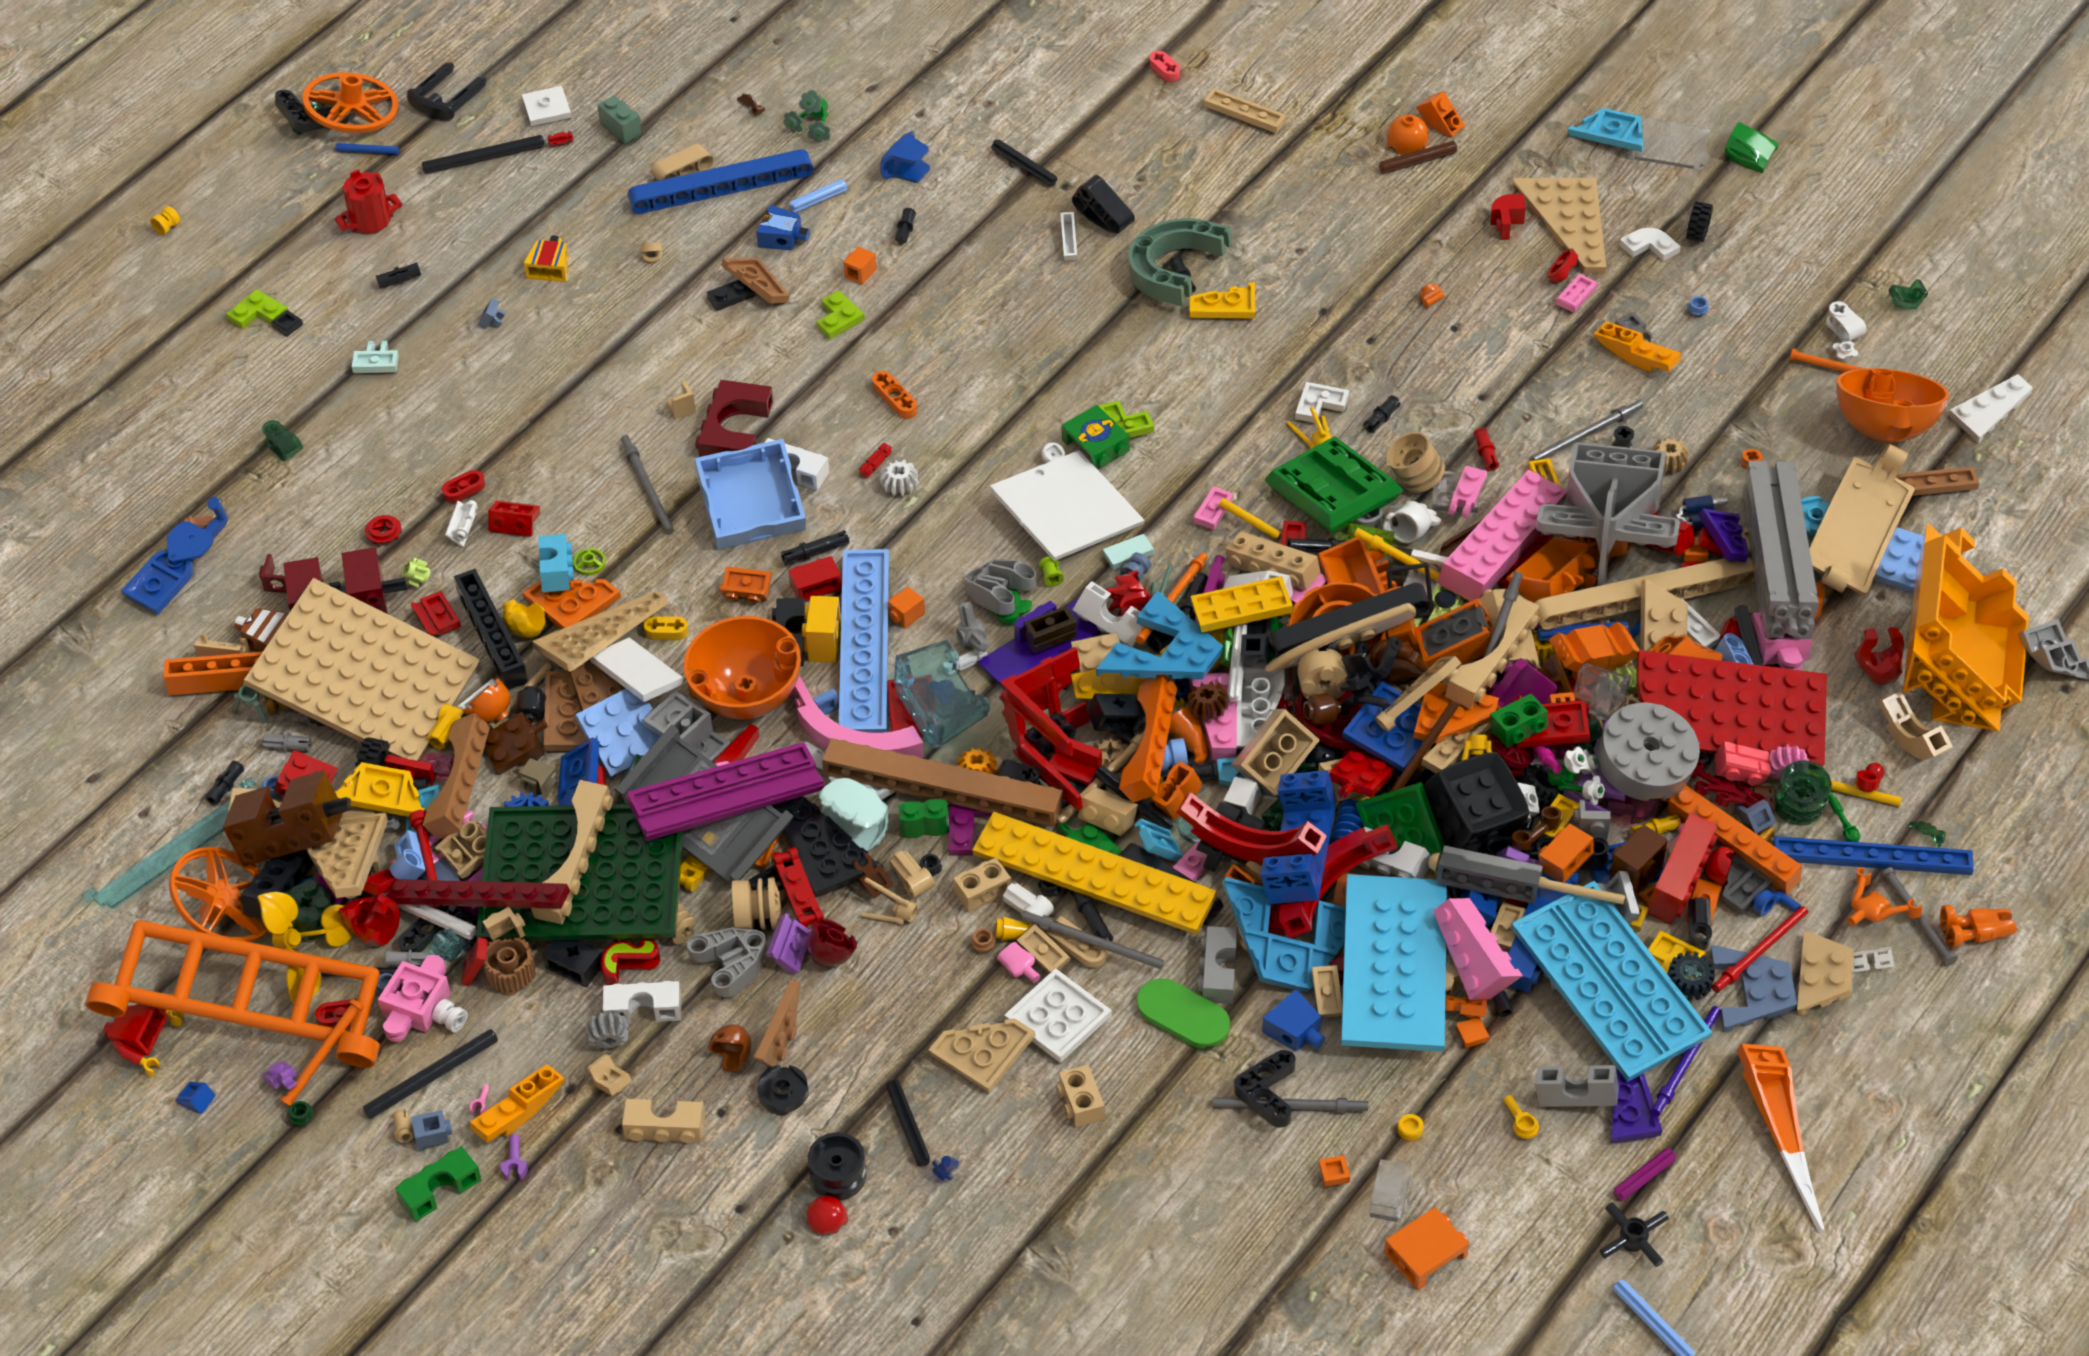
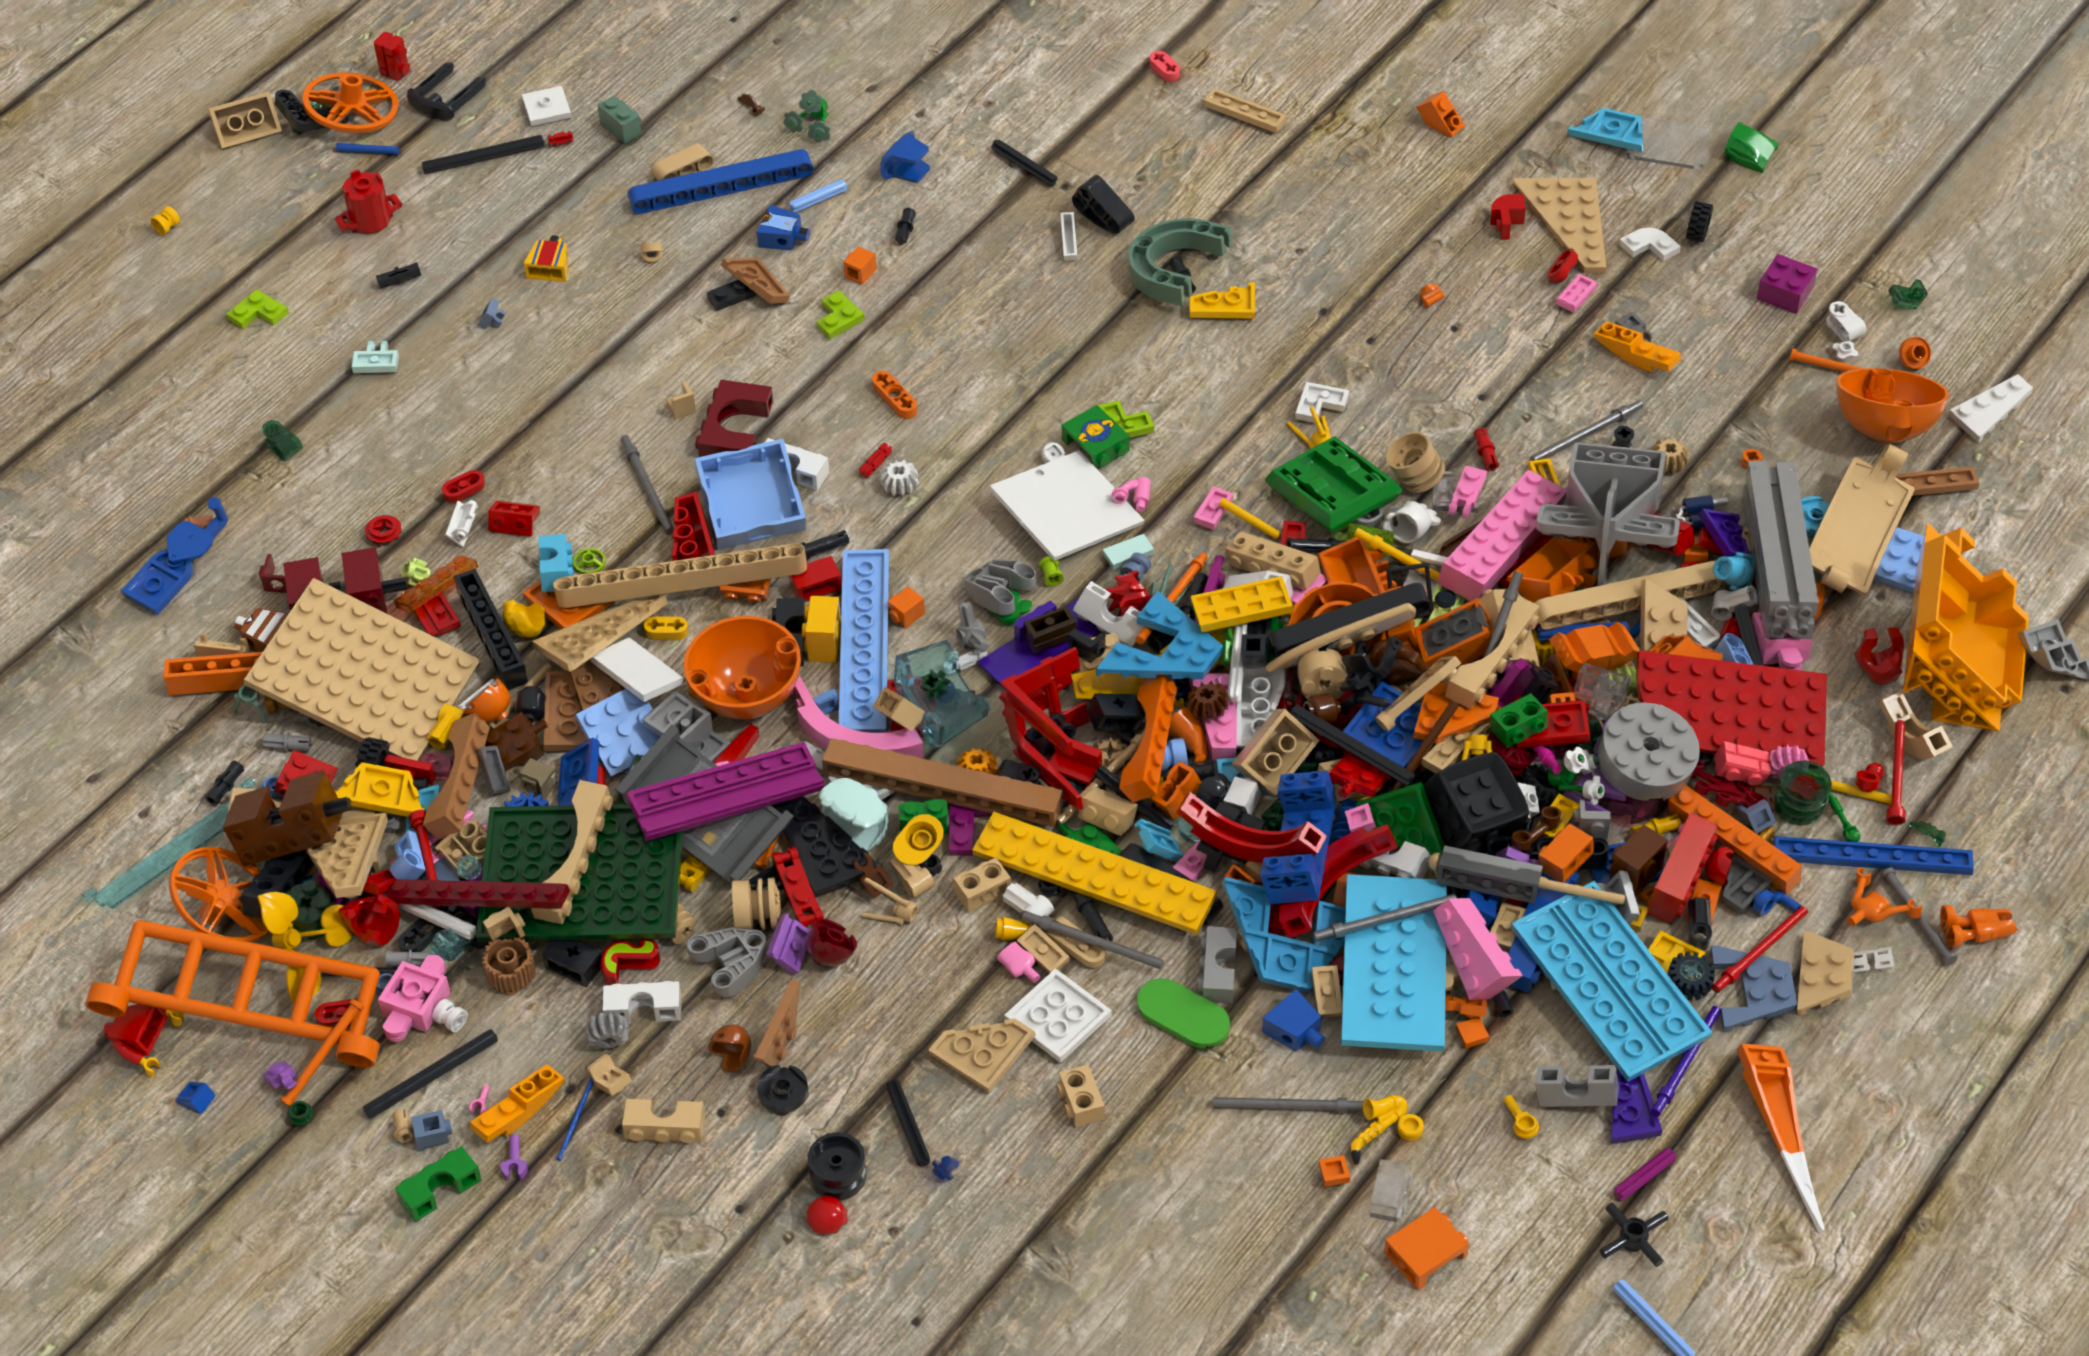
black tile [271,310,303,337] -> none
red tile [461,937,488,986] -> none
medium nougat plate [971,928,996,952] -> none
black beam [1234,1050,1296,1128] -> none
black pin [1363,395,1401,433] -> none
reddish brown axle [1379,141,1458,173] -> none
orange cylinder [1387,114,1429,155] -> none
medium blue plate [1687,296,1709,316] -> none
none -> tan slope [208,91,282,149]
none -> red brick [374,31,410,81]
none -> clear orange plate [394,555,478,612]
none -> clear light blue bush [457,855,482,880]
none -> flat silver tile [478,745,511,793]
none -> tan beam [553,543,807,608]
none -> blue piece [556,1057,600,1161]
none -> red wedge [672,491,716,561]
none -> tan brick [872,687,925,731]
none -> yellow piece [893,814,944,865]
none -> dark green gear [920,669,951,700]
none -> black bracket [1068,629,1106,663]
none -> bright pink plant [1112,477,1151,512]
none -> black helmet [1196,773,1231,810]
none -> black axle [1290,705,1415,786]
none -> flat silver bar [1312,894,1456,942]
none -> bright pink plate [1345,803,1376,833]
none -> yellow piece [1351,1095,1408,1165]
none -> black bracket [1521,666,1558,704]
none -> white piece [1711,585,1759,621]
none -> medium azure piece [1713,552,1756,590]
none -> magenta brick [1757,254,1818,314]
none -> clear red plate [1789,774,1822,800]
none -> red piece [1886,720,1906,825]
none -> orange plate [1899,337,1931,369]

